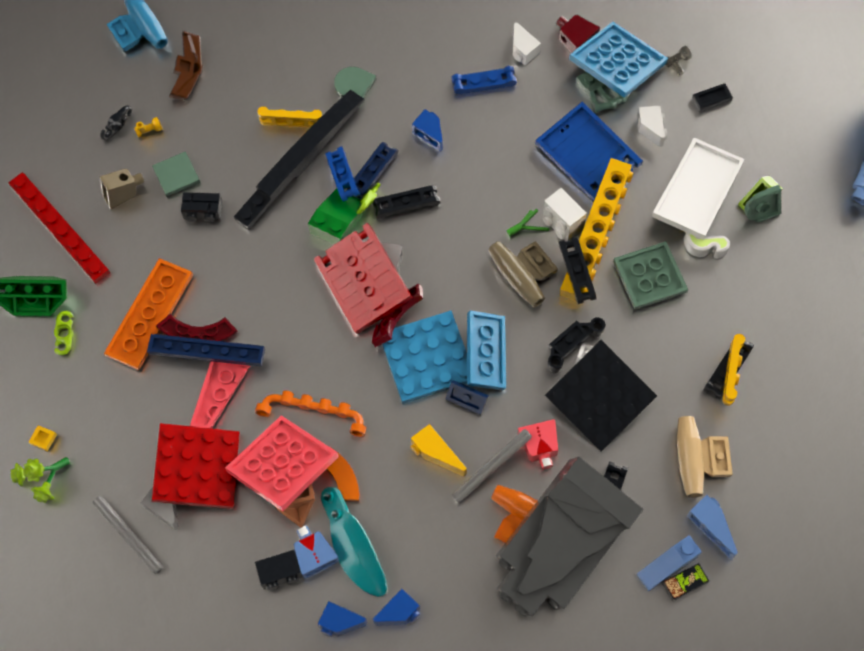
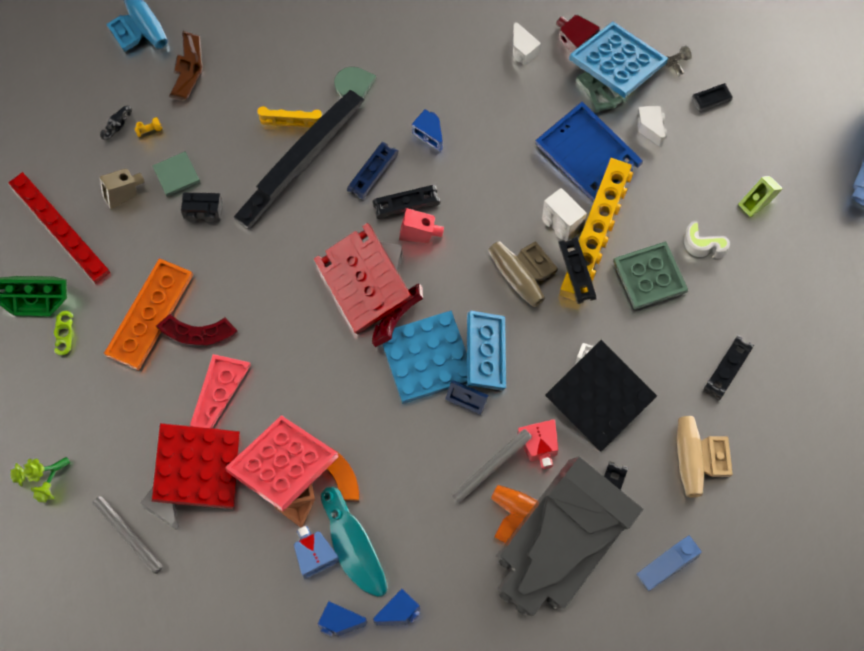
yellow plate [28,425,57,452] -> none
dark blue plate [147,334,265,367] -> none
orange bar [255,390,367,437] -> none
black brick [255,550,303,591] -> none
green slope [308,188,367,245] -> none
blue plate [325,146,360,202] -> none
lime piece [357,183,381,215] -> none
yellow slope [410,424,467,477] -> none
blue plate [451,66,517,95] -> none
bright green plant [506,209,550,237] -> none
black plate [548,317,606,373] -> none
white tile [652,138,745,240] -> none
tile [662,563,709,601] -> none
medium blue slope [687,495,738,560] -> none
yellow plate [722,334,745,406] -> none
sand green tile [744,185,782,222] -> none
none -> coral torso [399,208,444,243]

